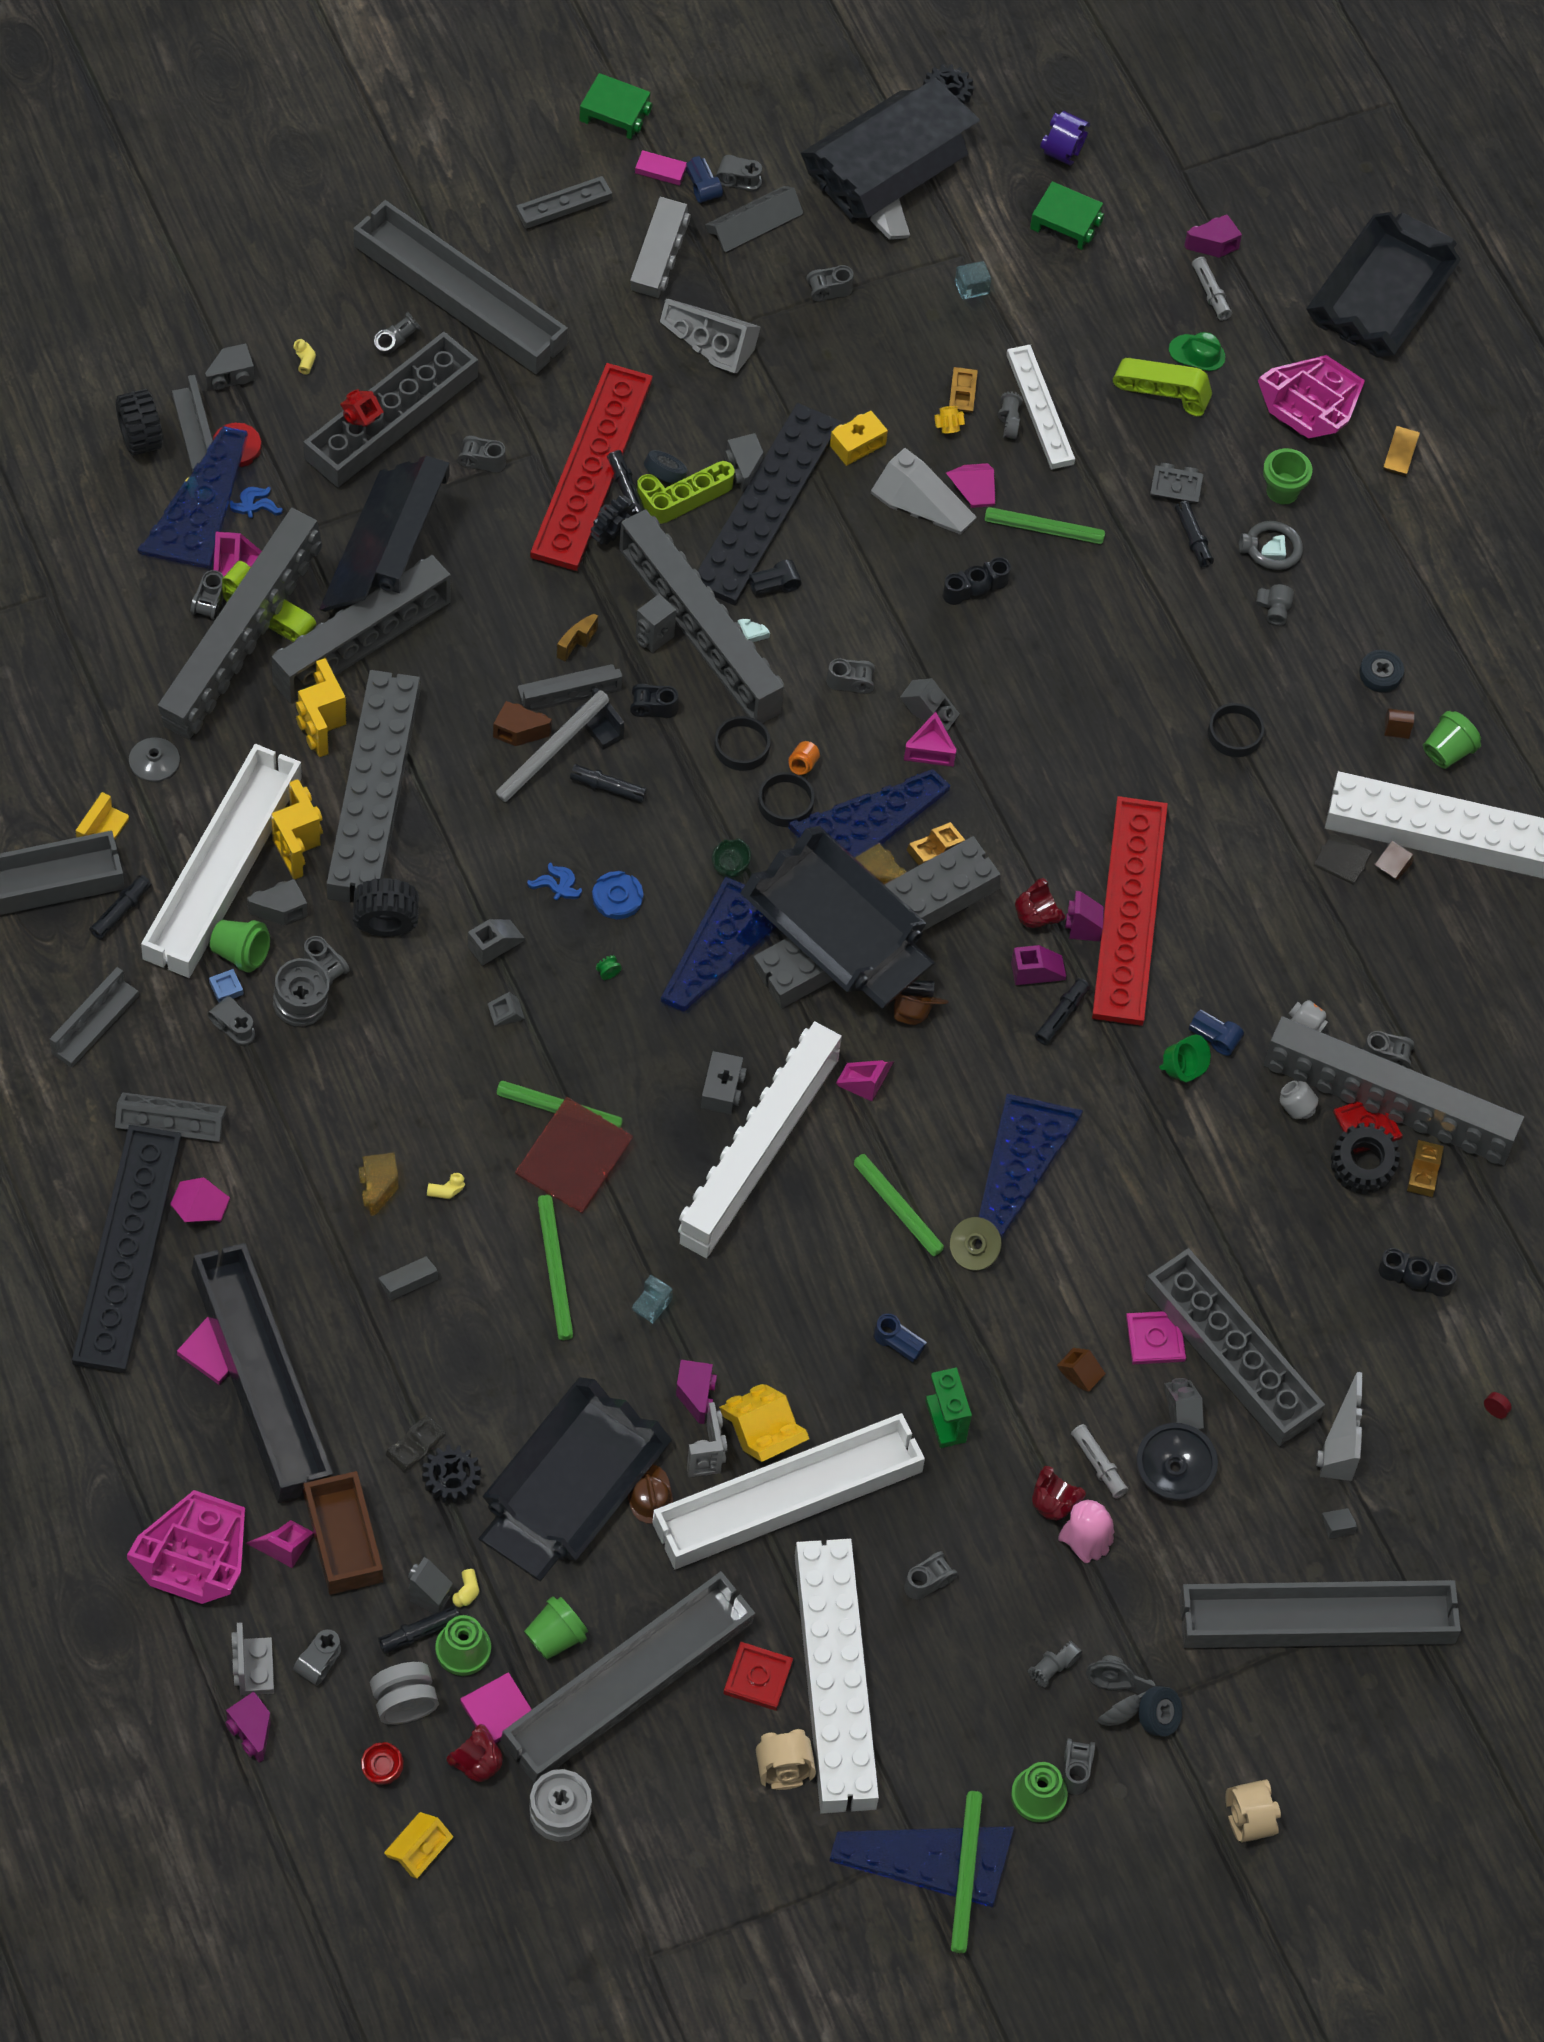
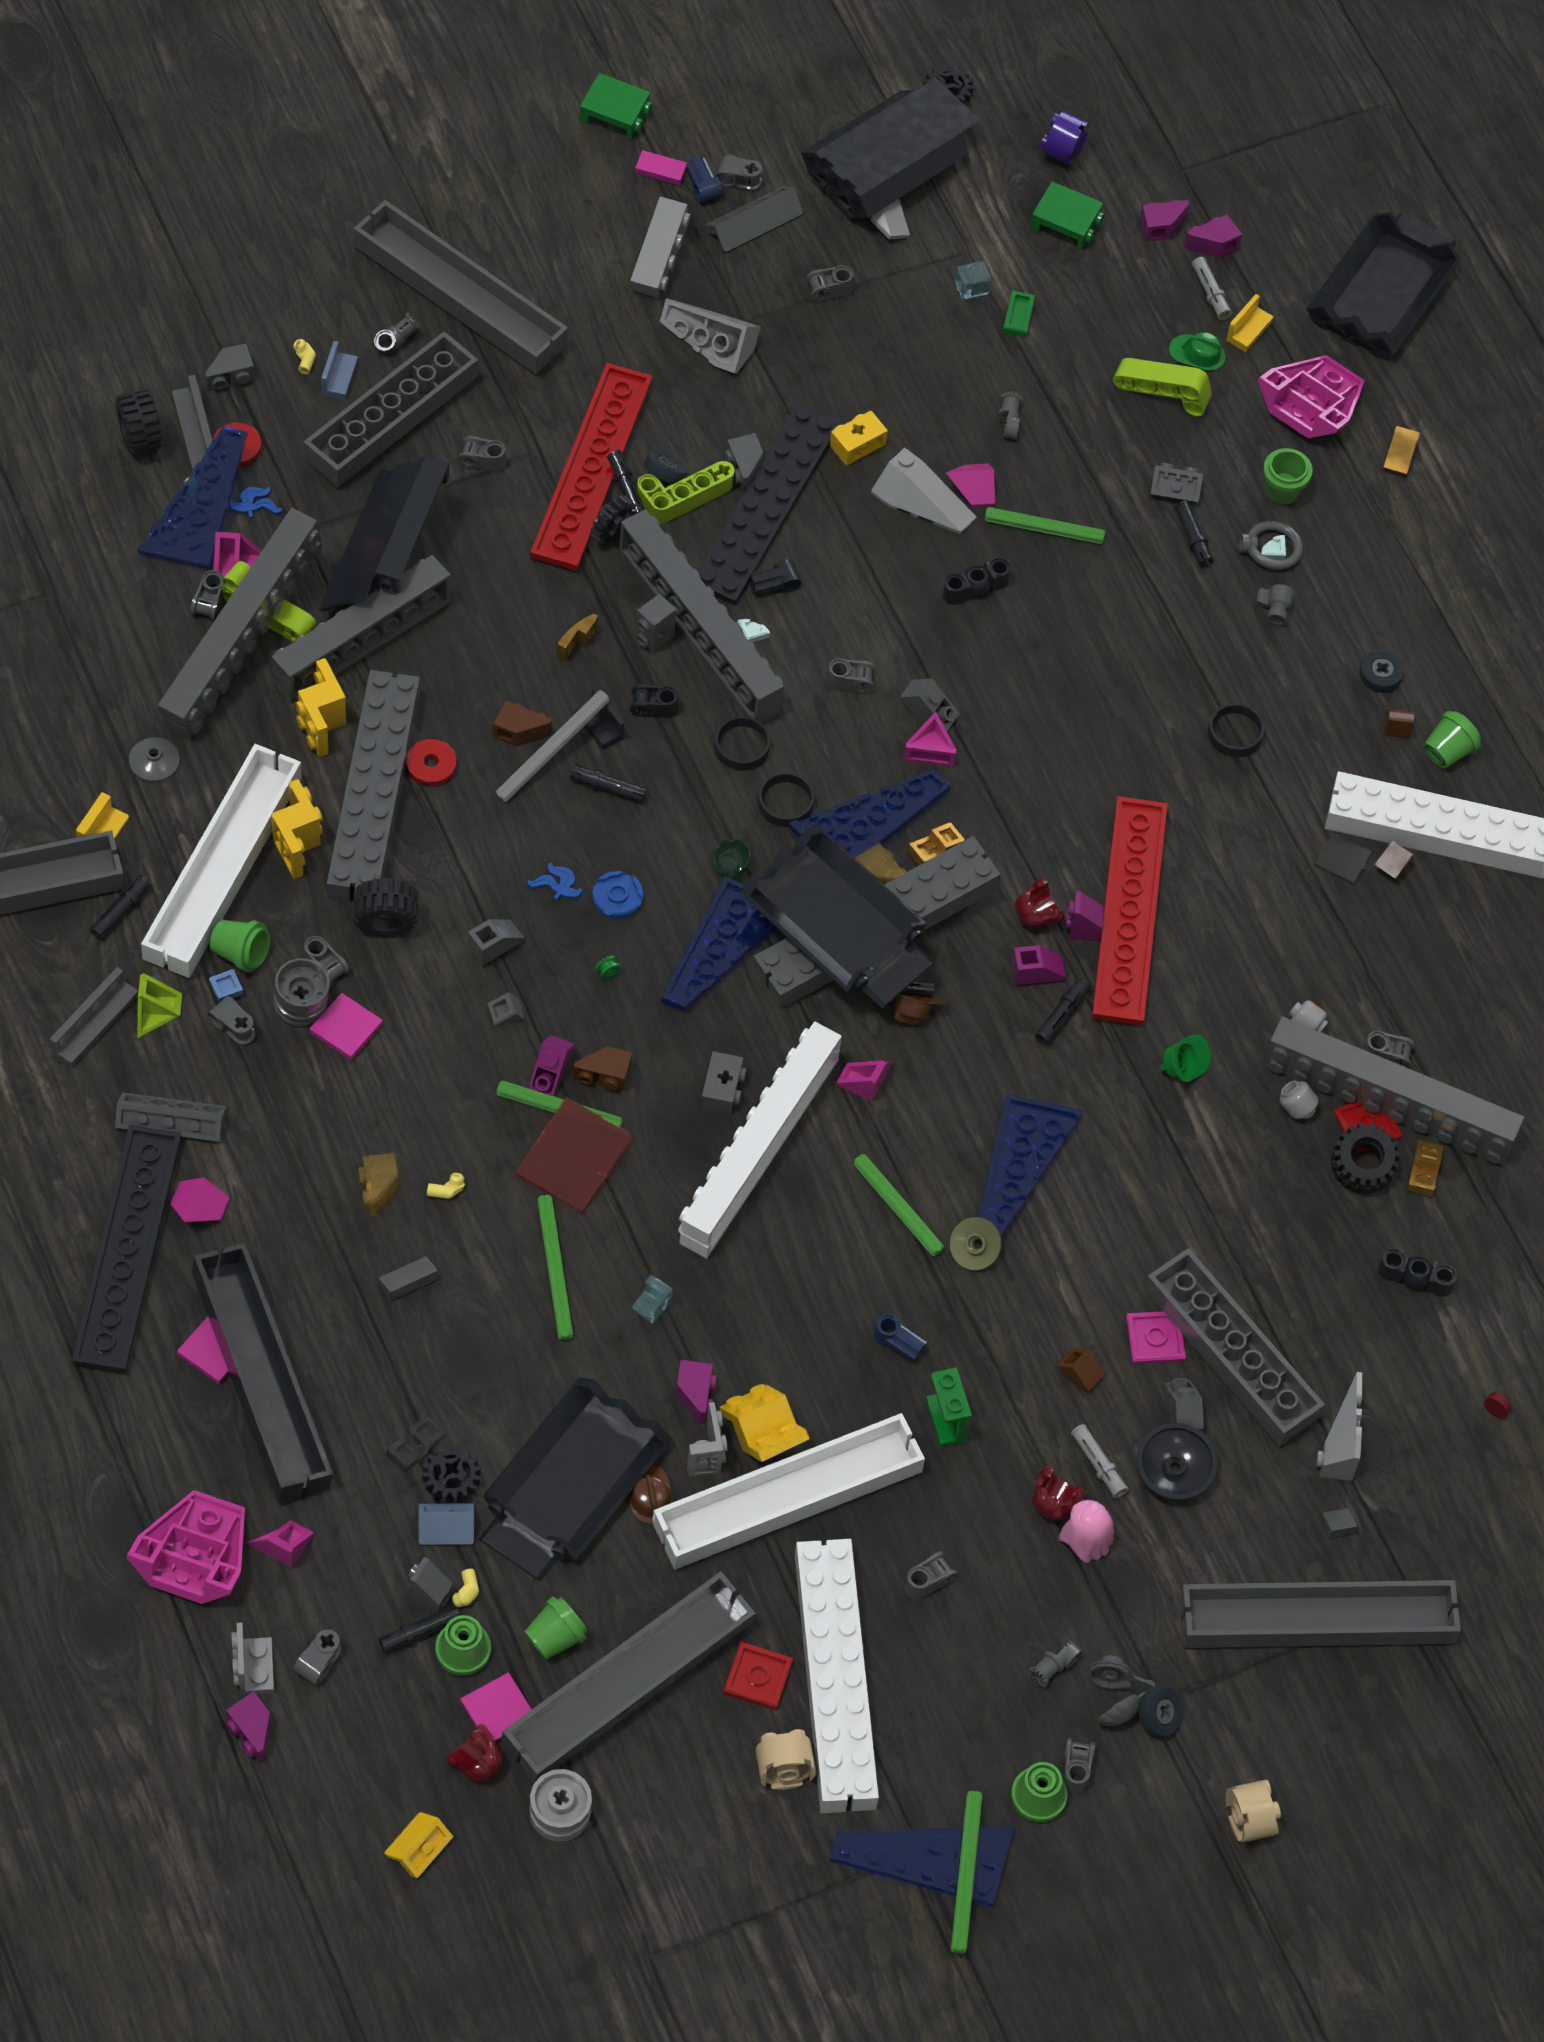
dark grey slope [247,879,308,925] -> none
reddish brown piece [303,1471,383,1595] -> none
red brick [340,389,384,427] -> none
red hair [361,1742,404,1785] -> none
light grey wheel [370,1662,439,1725] -> none
dark grey plate [516,176,612,229] -> none
dark grey panel [518,664,622,711] -> none
orange brick [789,741,820,775] -> none
yellow gear [935,406,965,433] -> none
pearl gold slope [949,367,978,413] -> none
white plate [1007,345,1075,470] -> none
dark blue piece [1189,1010,1244,1056] -> none
none -> lime slope [137,973,182,1038]
none -> dark pink tile [310,993,383,1061]
none -> sand blue panel [321,341,358,400]
none -> red tile [406,739,456,786]
none -> sand blue panel [419,1504,474,1545]
none -> magenta slope [529,1035,574,1096]
none -> reddish brown slope [573,1046,632,1091]
none -> green tile [1003,291,1035,338]
none -> magenta slope [1140,200,1189,242]
none -> yellow panel [1226,294,1273,352]

